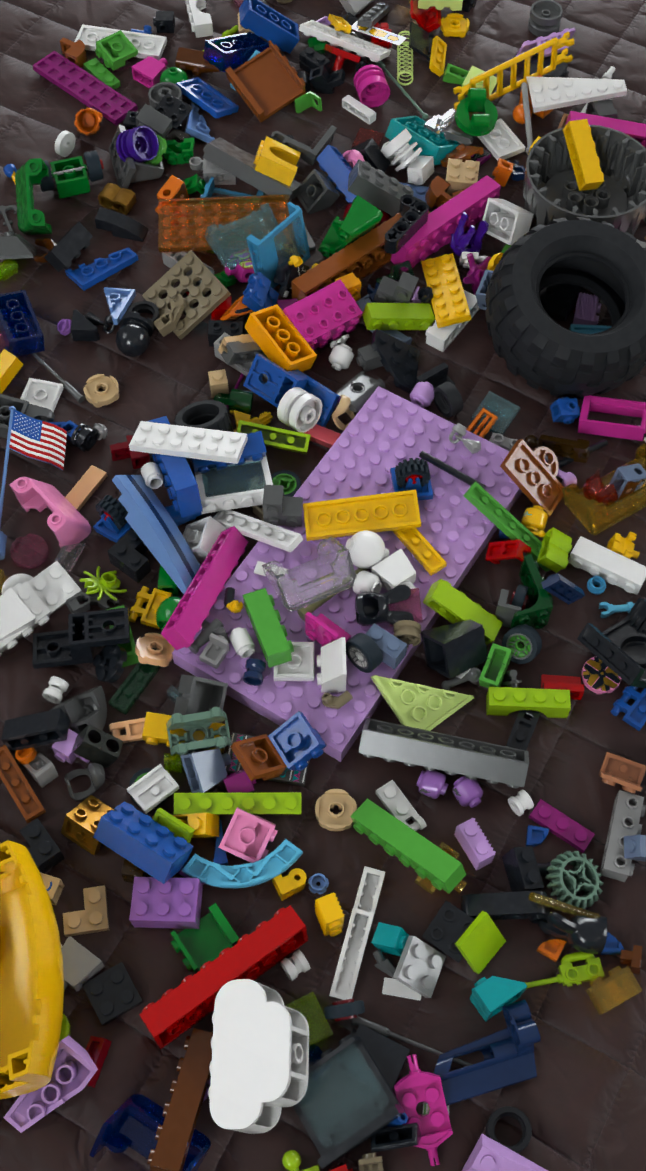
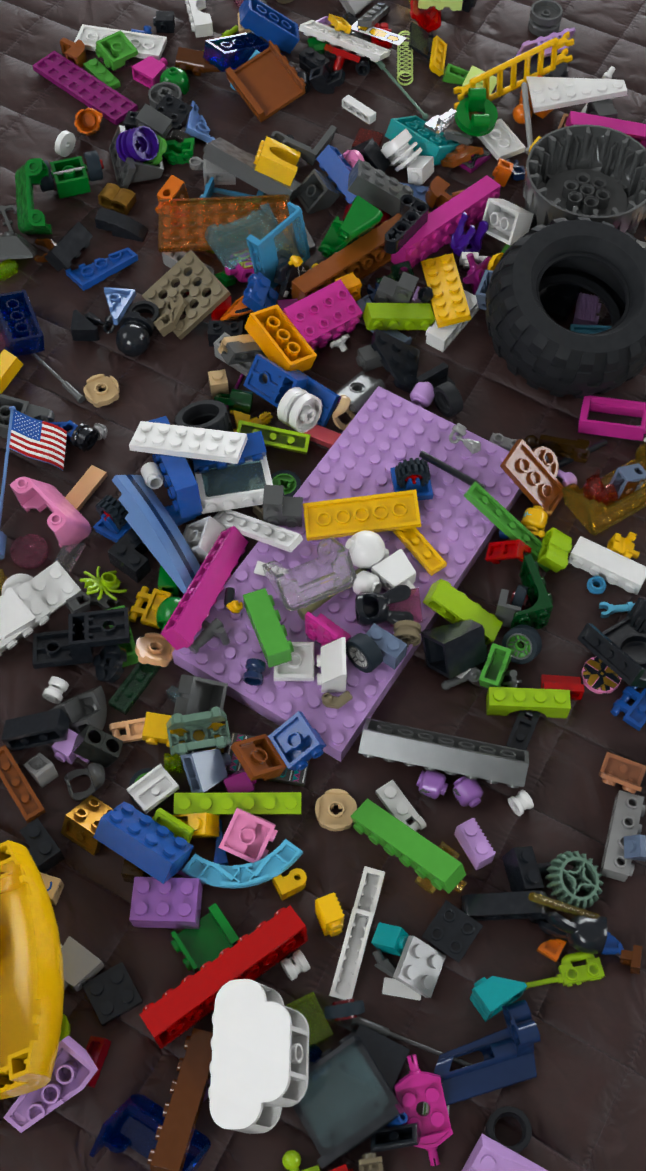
blue hinge [3,164,17,185] -> none
orange tile [15,747,37,764] -> none
white plate [20,378,64,412] -> none
medium lavender plate [57,319,72,336] -> none
tan plate [63,885,109,937] -> none
dark red brick [109,435,150,469] -> none
blue plate [176,77,239,118] -> none
green bracket [184,174,206,195] -> none
light grey bracket [199,633,230,669] -> none
white brick [229,627,255,658] -> none
bright green bracket [294,91,322,113] -> none
medium blue plate [308,873,329,894] -> none
white head [329,344,354,371] -> none
dark pink wheel [353,64,390,108] -> none
yellowish green tile [371,675,474,731] -> none
yellow plate [440,13,470,38] -> none
tan piece [446,158,480,195] -> none
lime tile [455,911,506,974] -> none
orange tile [466,407,498,438] -> none
clear light blue plate [471,391,520,435] -> none
blue tile [525,825,549,847] -> none
magenta plate [529,799,595,853] -> none
dark blue plate [541,573,585,605] -> none
blue brick [550,397,580,424] -> none
yellow brick [563,119,604,191] -> none
clear yellow brick [585,966,643,1015] -> none

